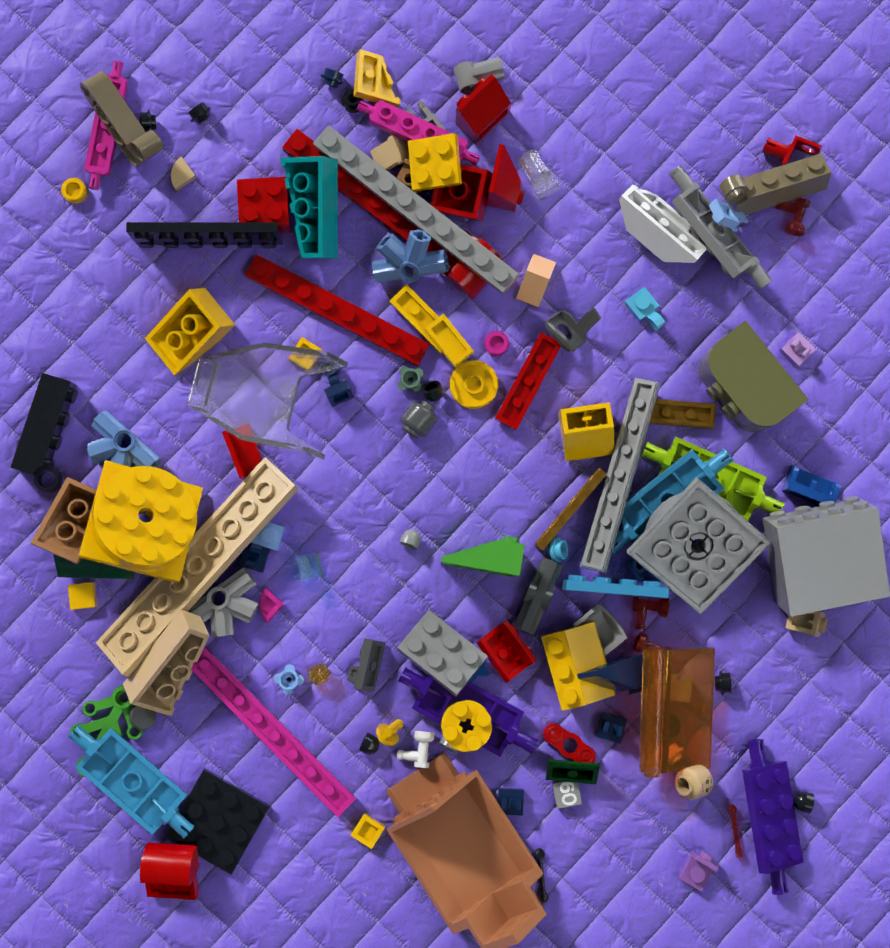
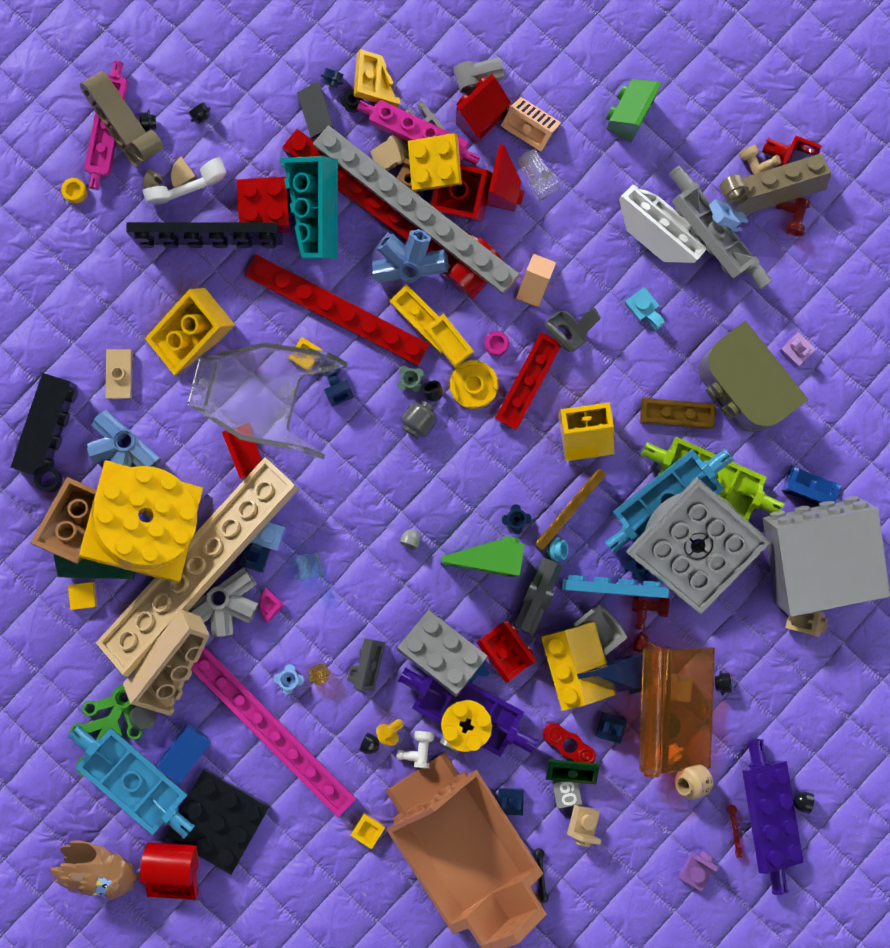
light grey tile [580,378,660,574] -> none
none -> medium nougat head [50,840,140,901]
none -> tan plate [105,349,133,399]
none -> white piece [142,157,226,205]
none -> dark tan hinge [142,169,163,188]
none -> blue hinge [156,722,211,784]
none -> dark grey slope [297,82,333,139]
none -> light nougat panel [501,97,561,152]
none -> dark blue plate [502,504,532,534]
none -> tan bracket [567,805,601,847]
none -> bright green slope [606,79,662,142]
none -> tan piece [738,144,781,174]

